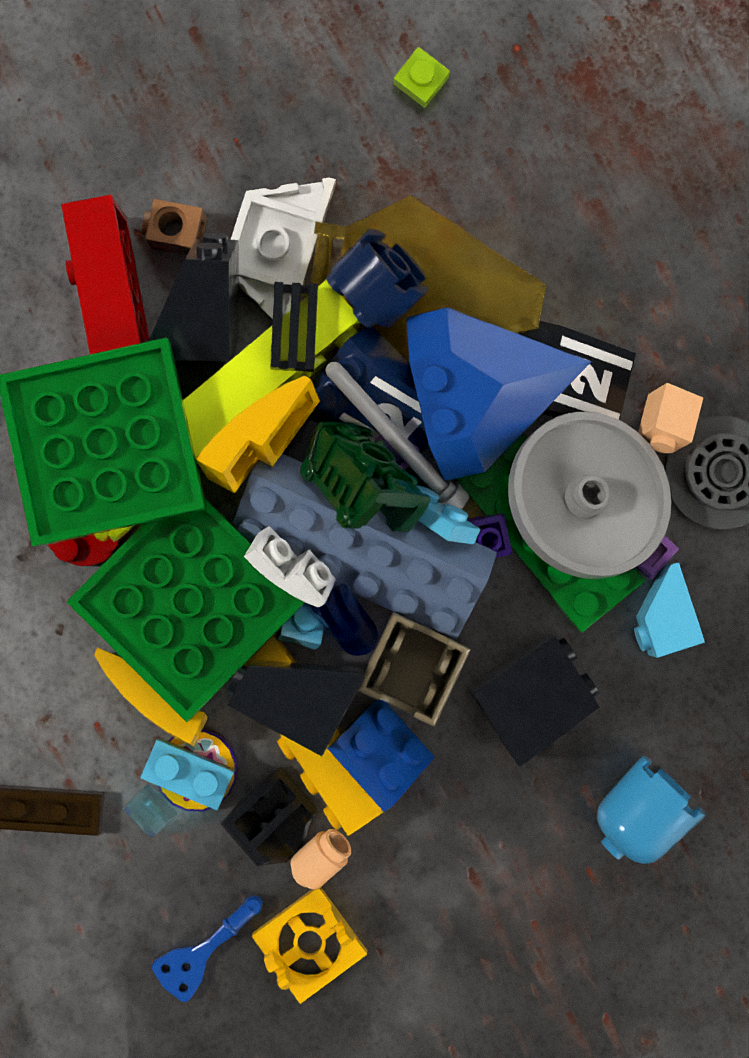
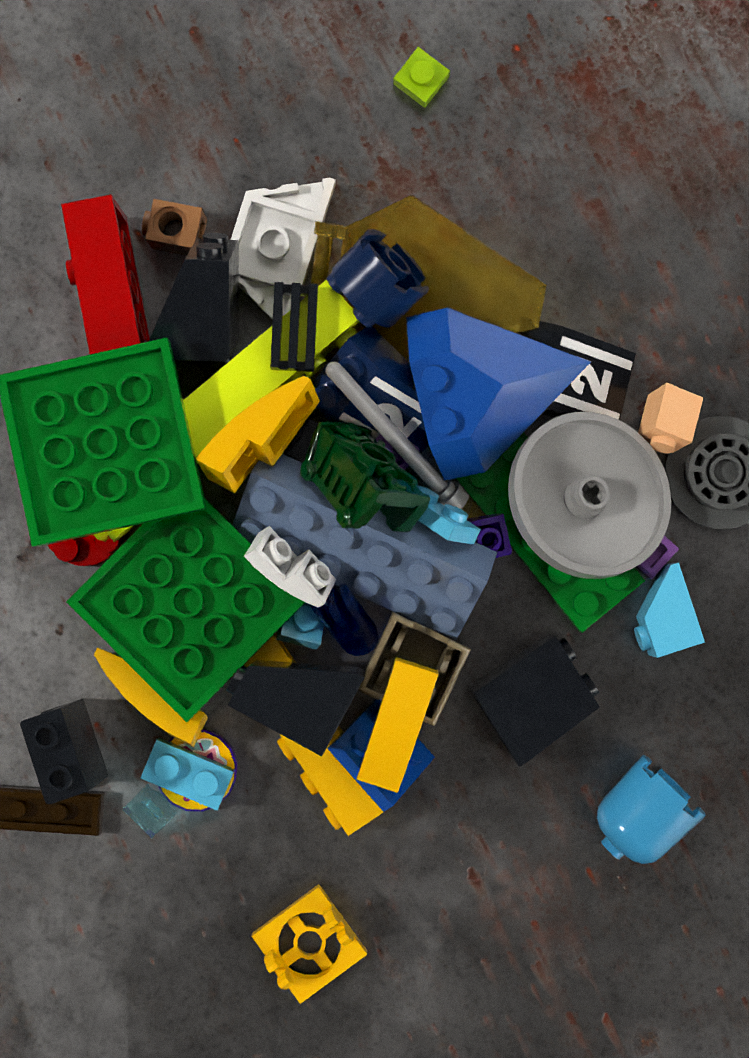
blue piece [152,895,263,1002] -> none
black slope [220,767,316,866] -> none
light nougat brick [290,829,351,890] -> none
none -> black panel [20,698,109,804]
none -> yellow slope [356,657,438,793]

